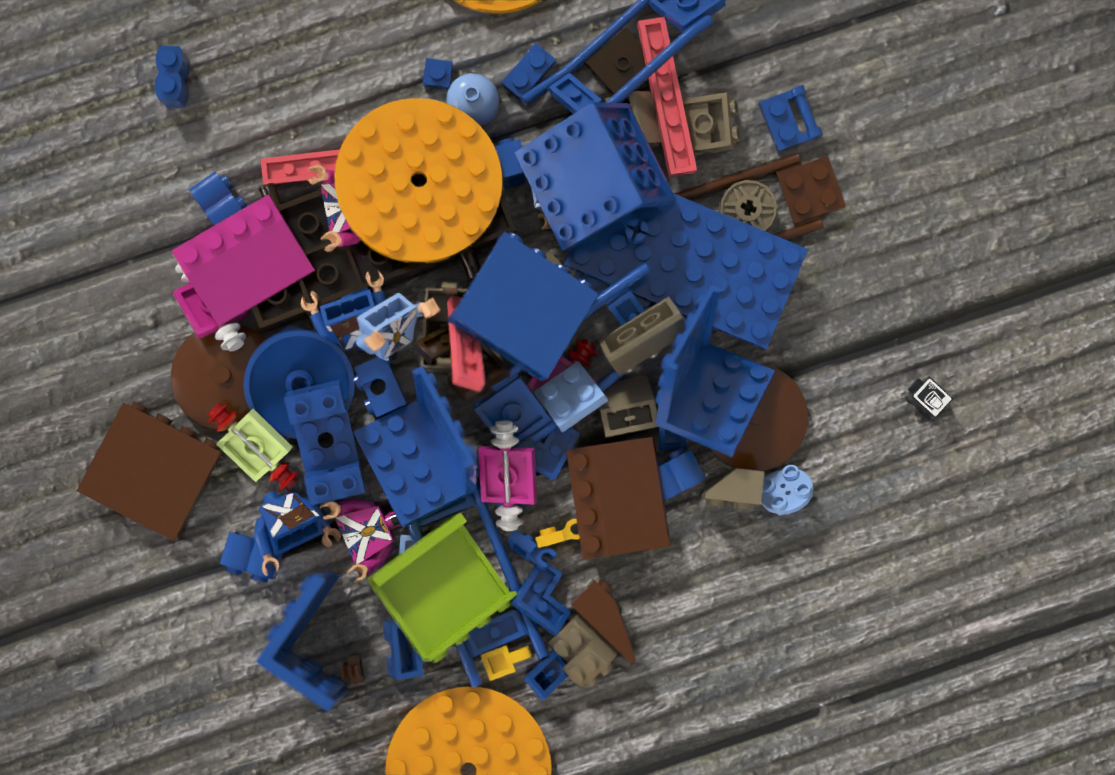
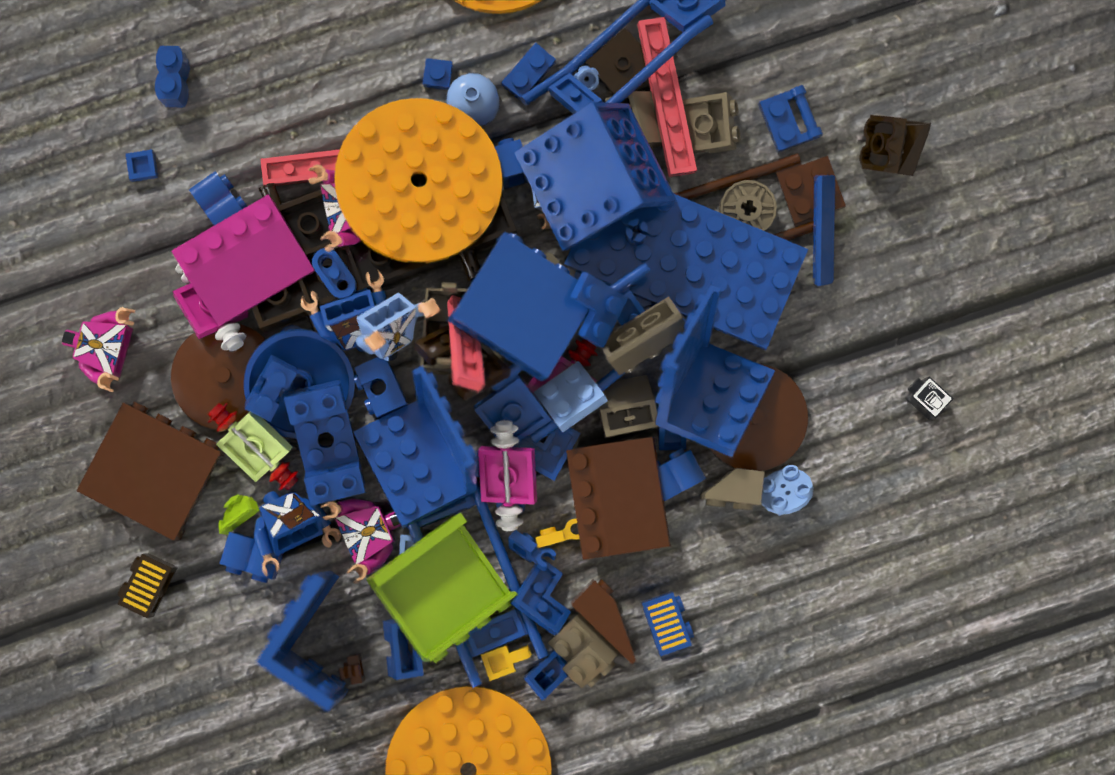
none -> torso [62,307,135,392]
none -> dark brown brick [118,553,178,618]
none -> blue tile [125,149,158,182]
none -> lime tile [219,494,260,535]
none -> blue brick [245,355,297,422]
none -> blue plate [312,248,357,299]
none -> blue plate [570,272,628,348]
none -> light blue plate [574,66,599,91]
none -> blue brick [641,591,694,656]
none -> blue slope [813,175,835,286]
none -> dark brown piece [859,115,931,176]

